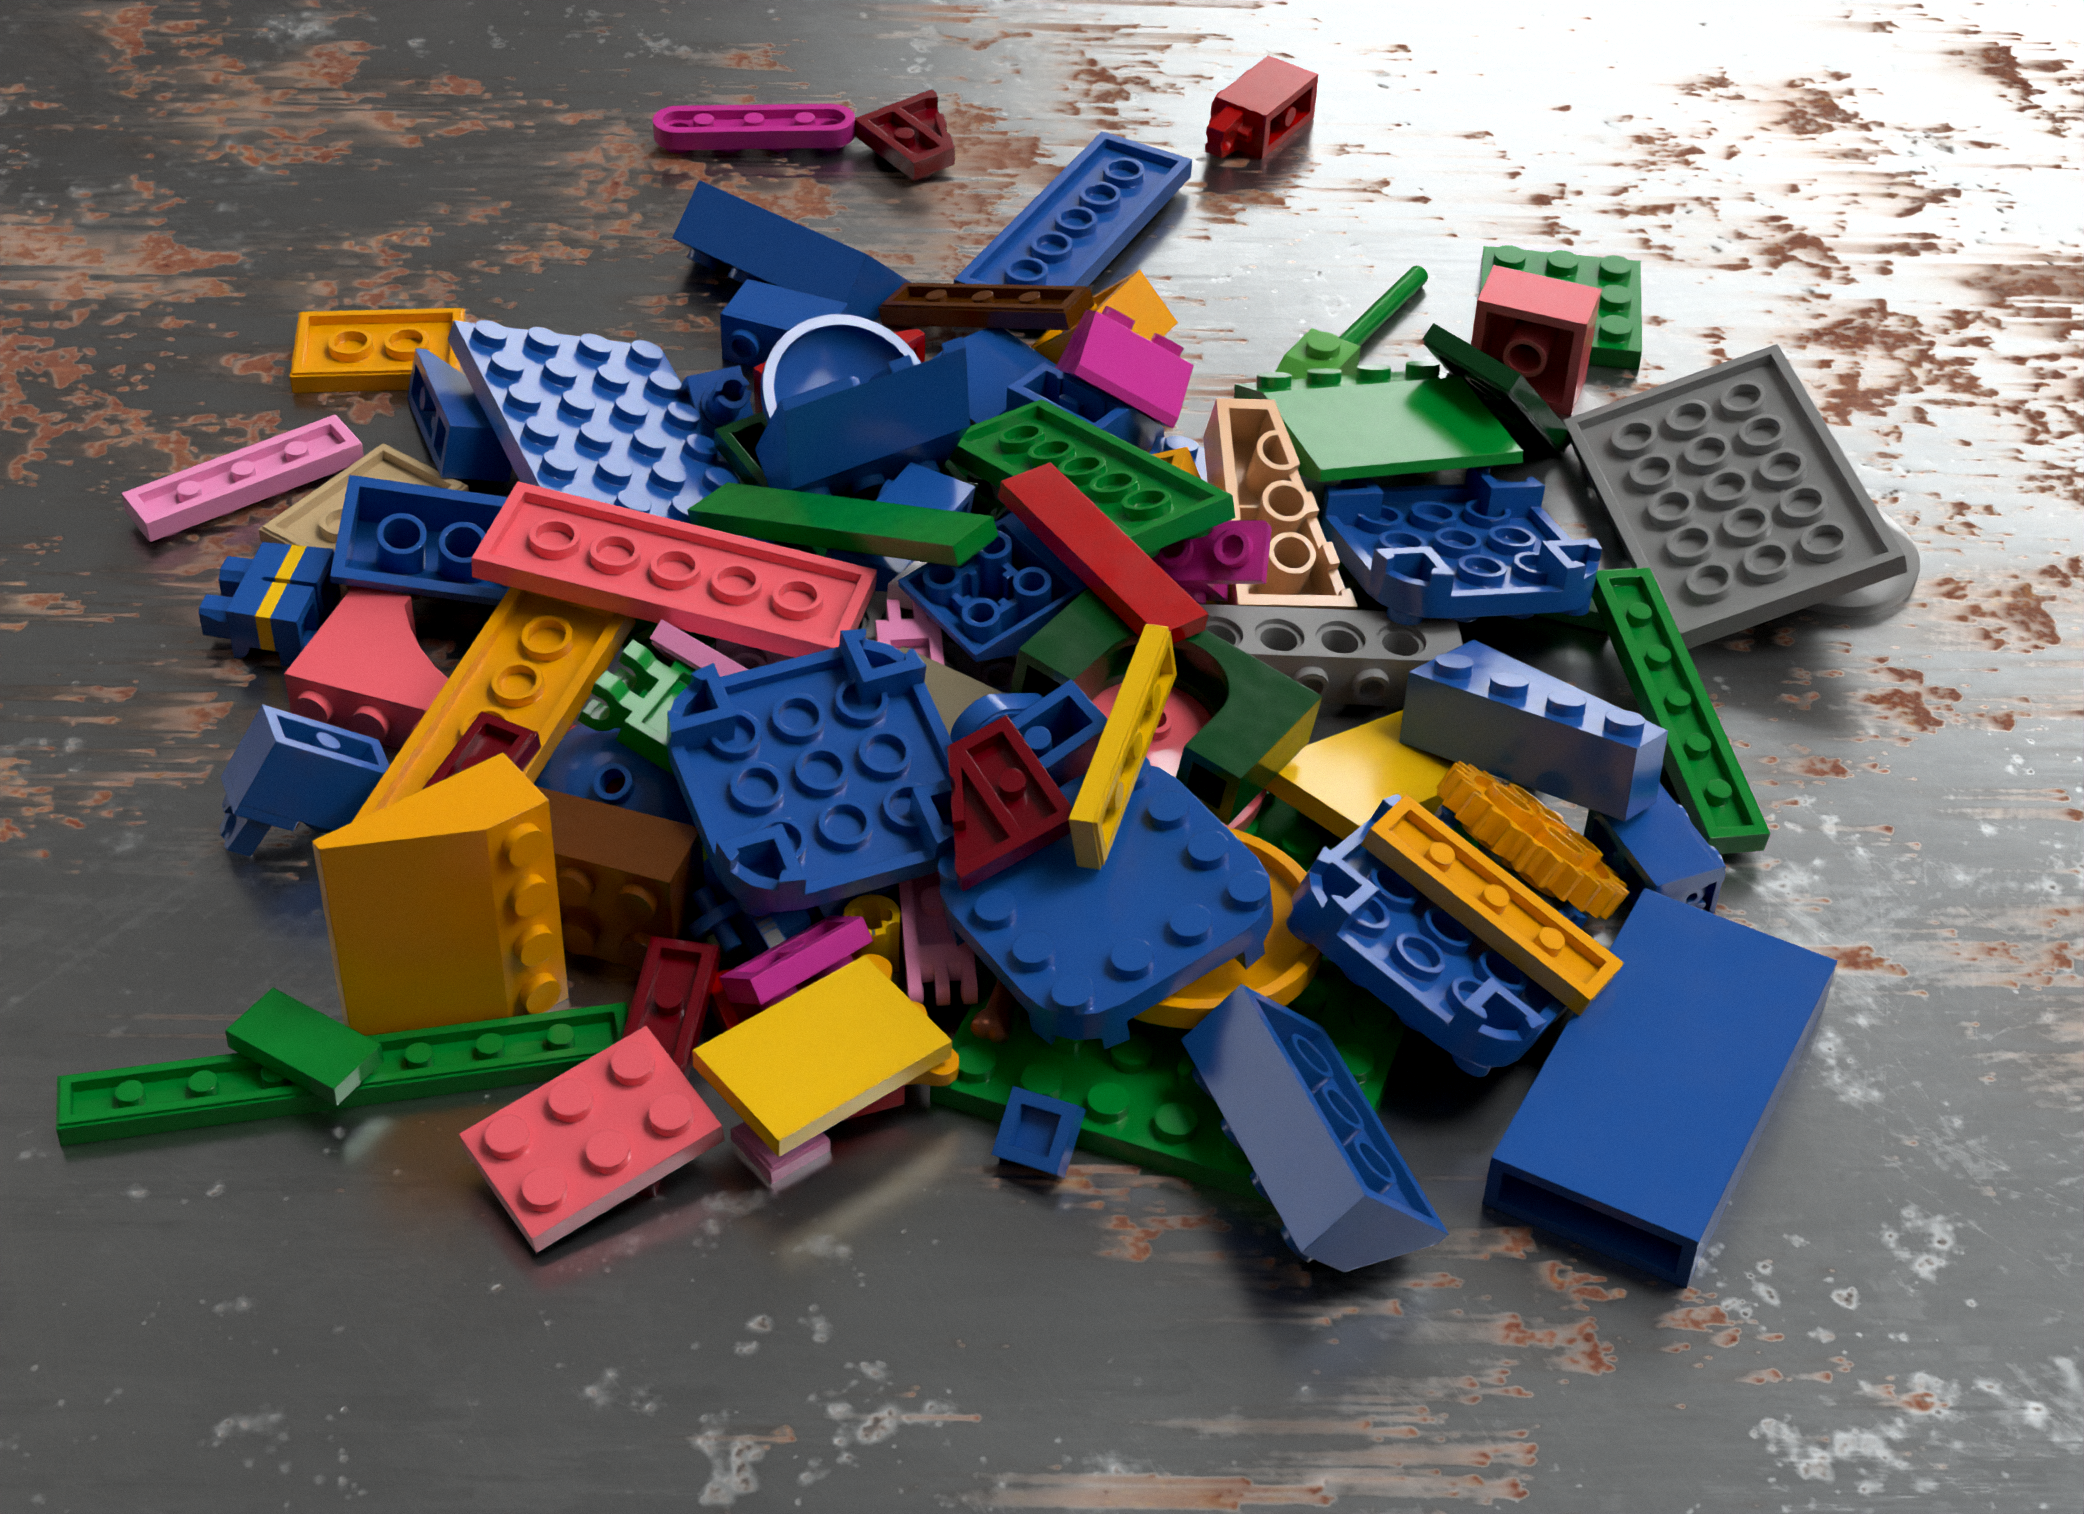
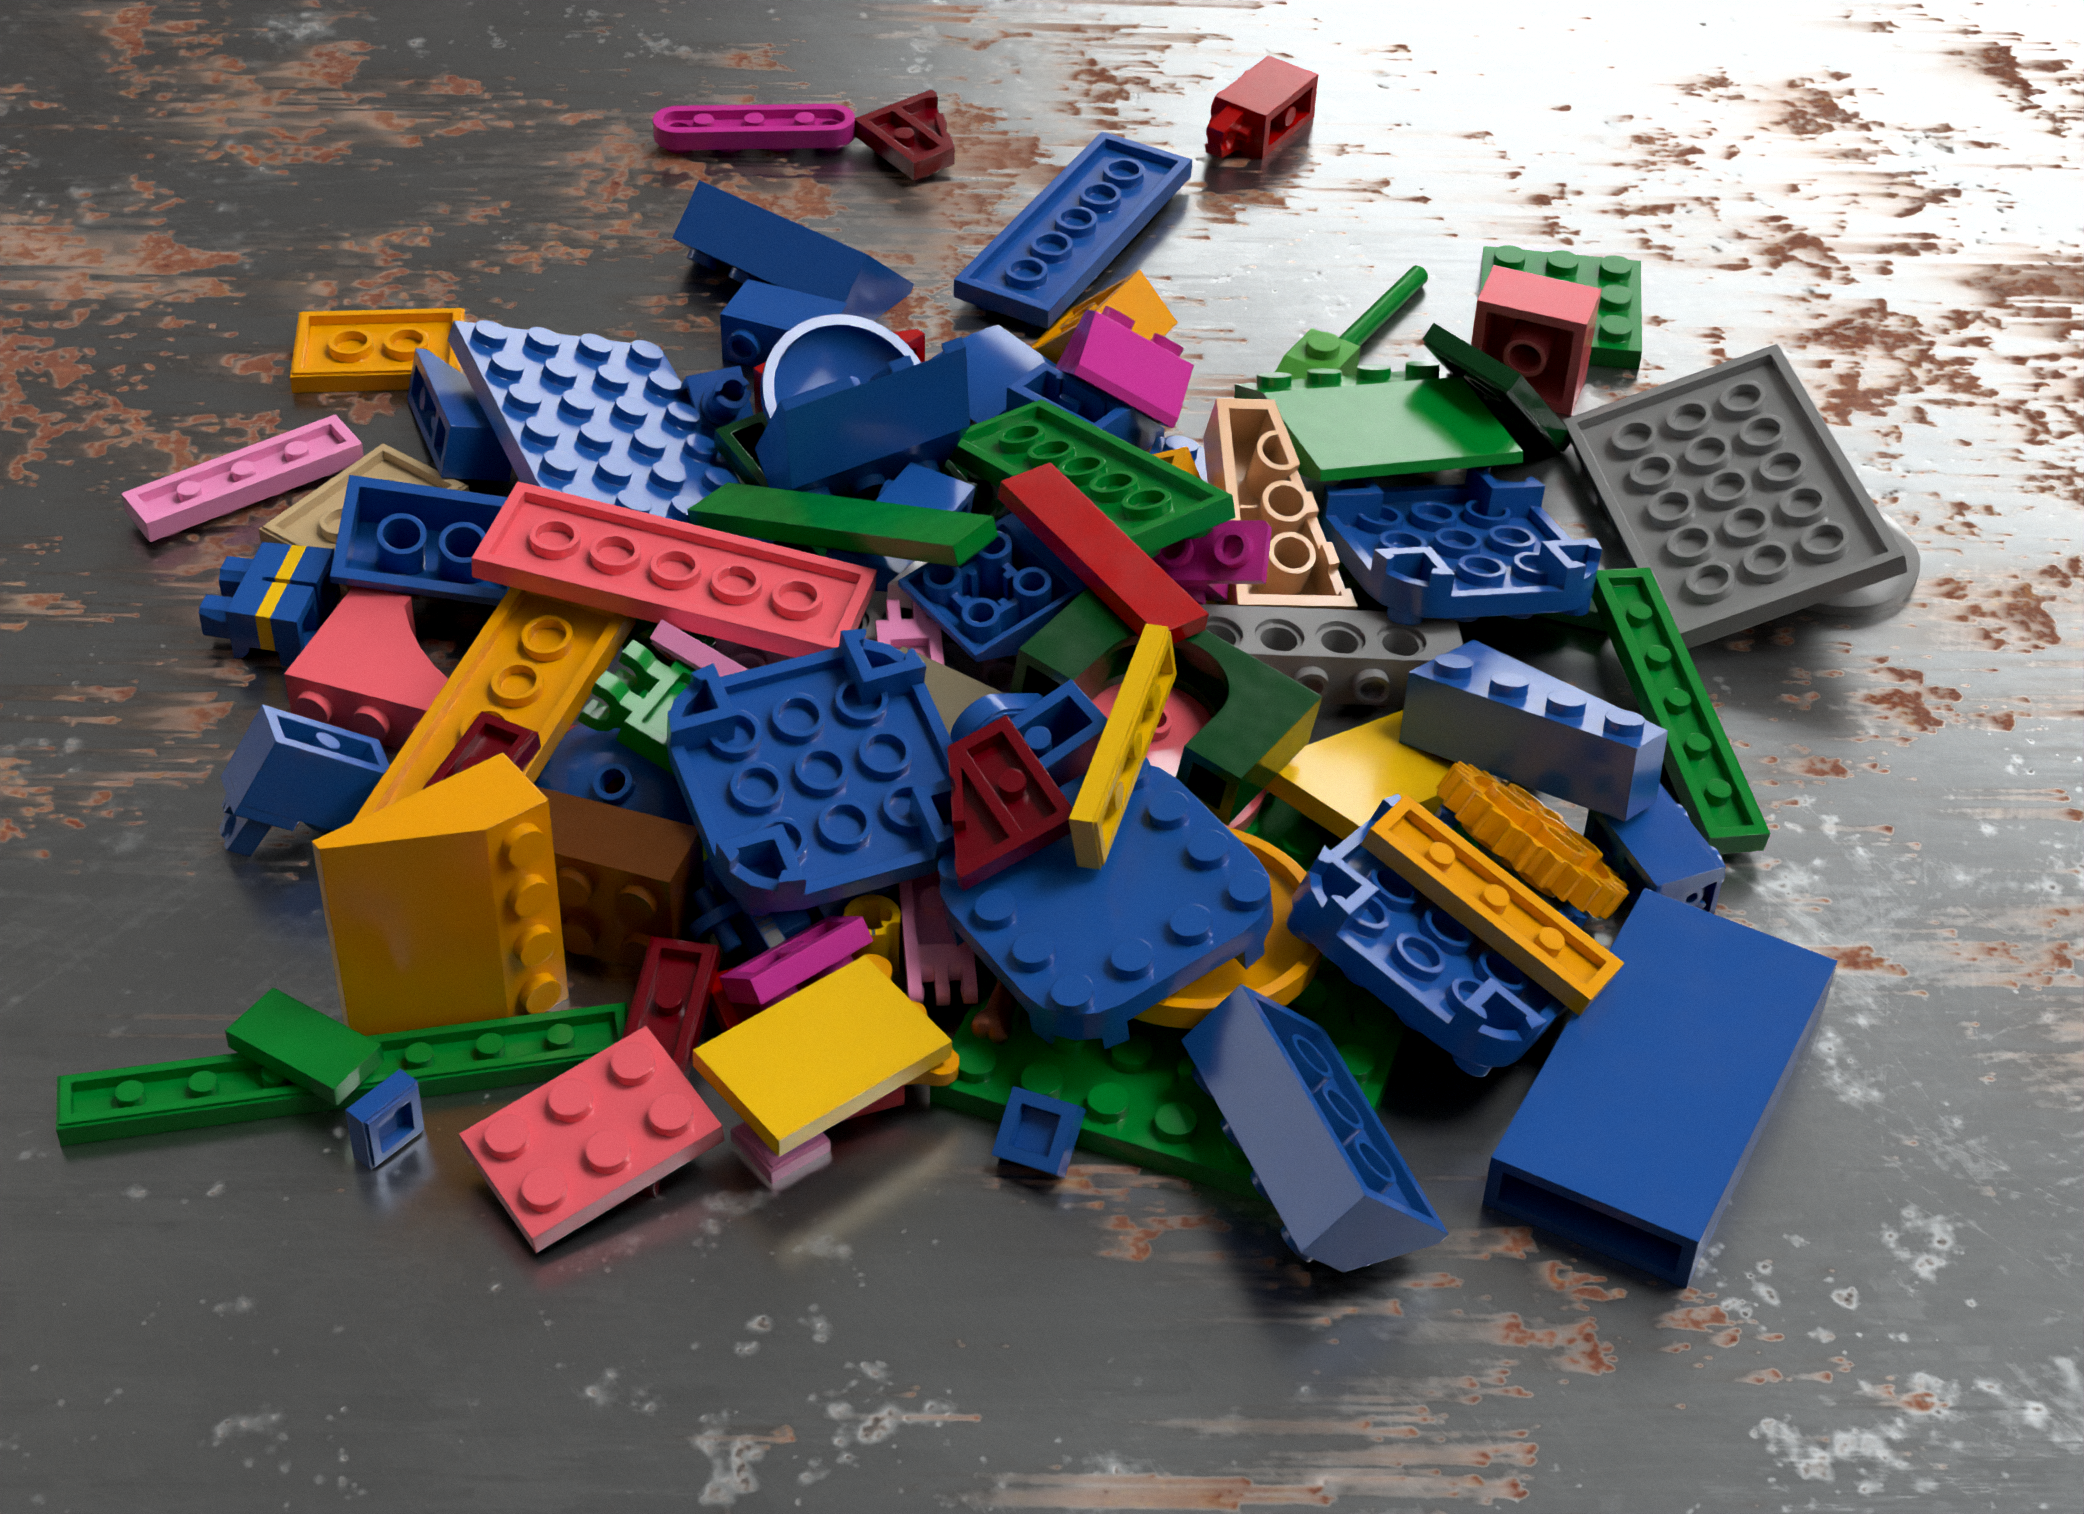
reddish brown tile [878,283,1094,330] -> none
none -> blue tile [345,1069,424,1170]

